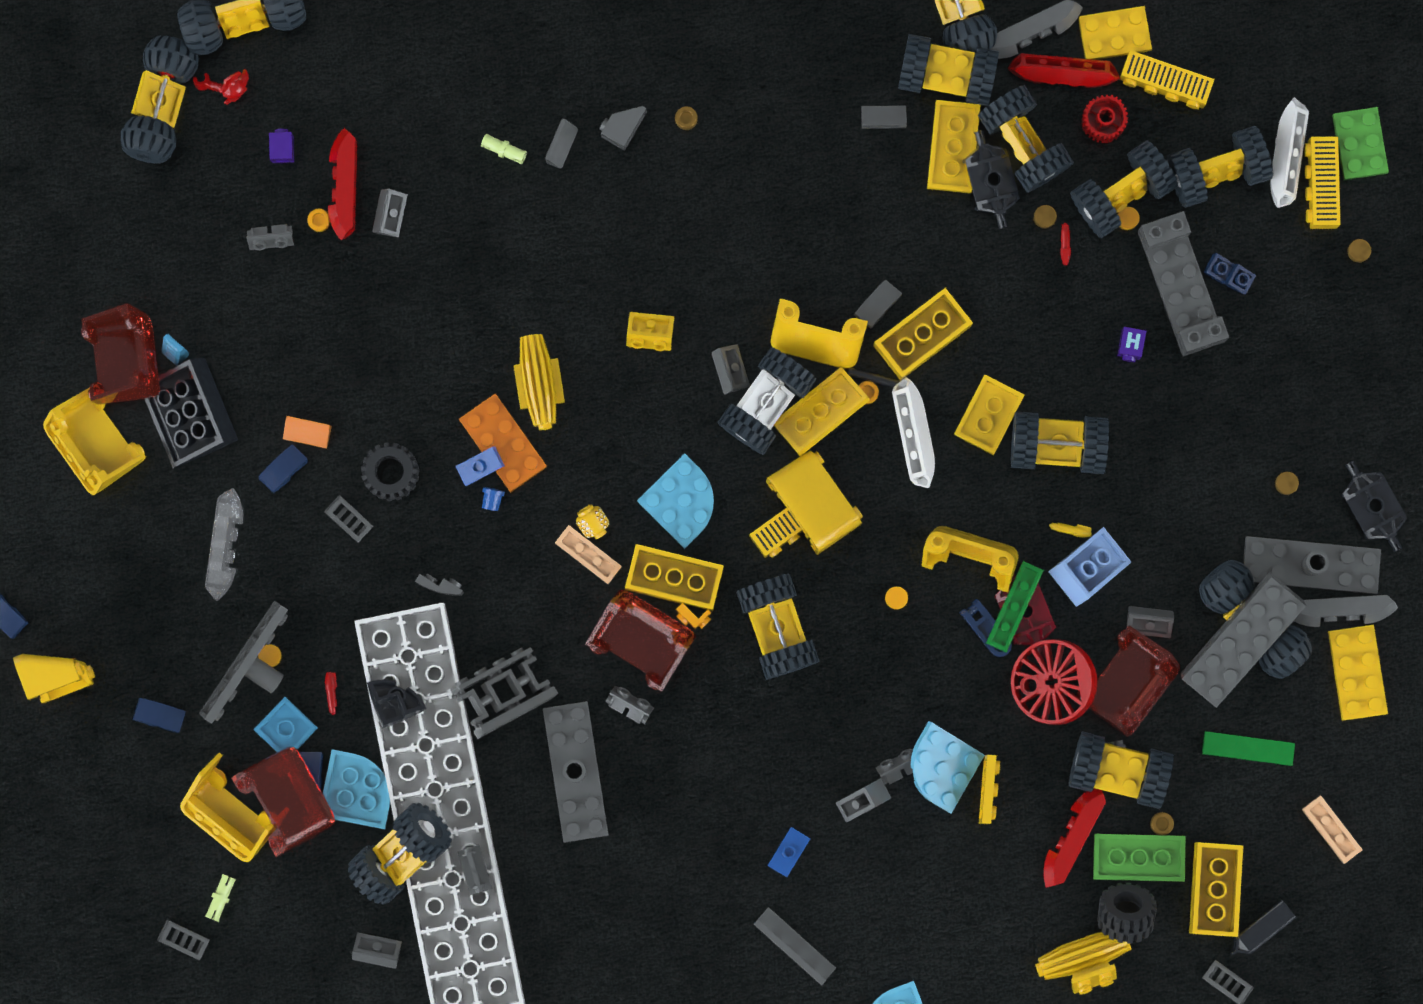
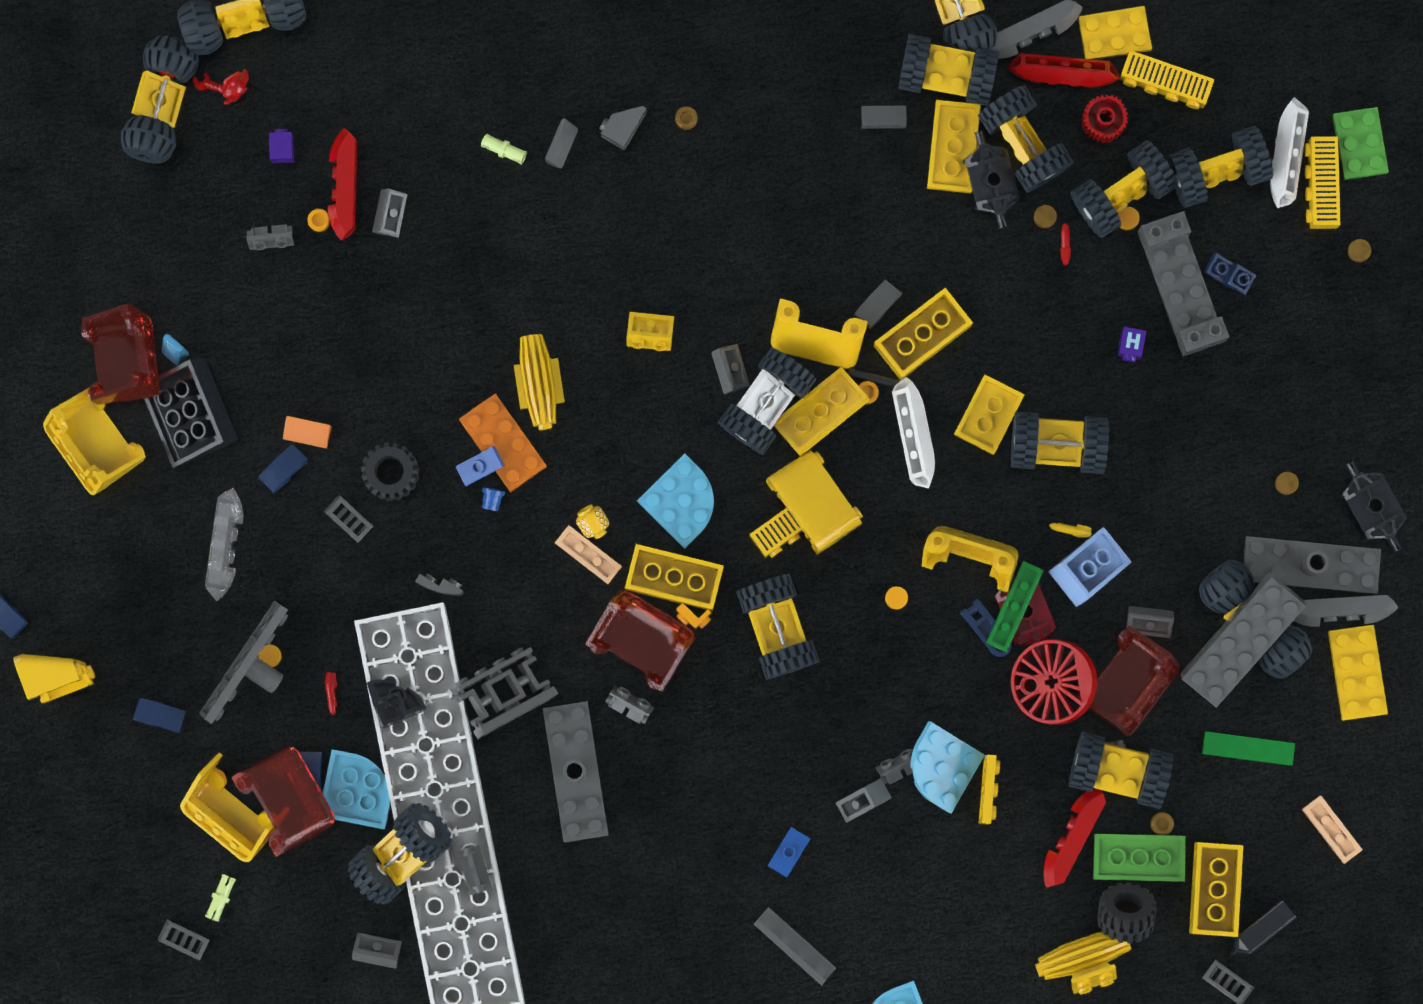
dark azure plate [254,697,318,761] -> none

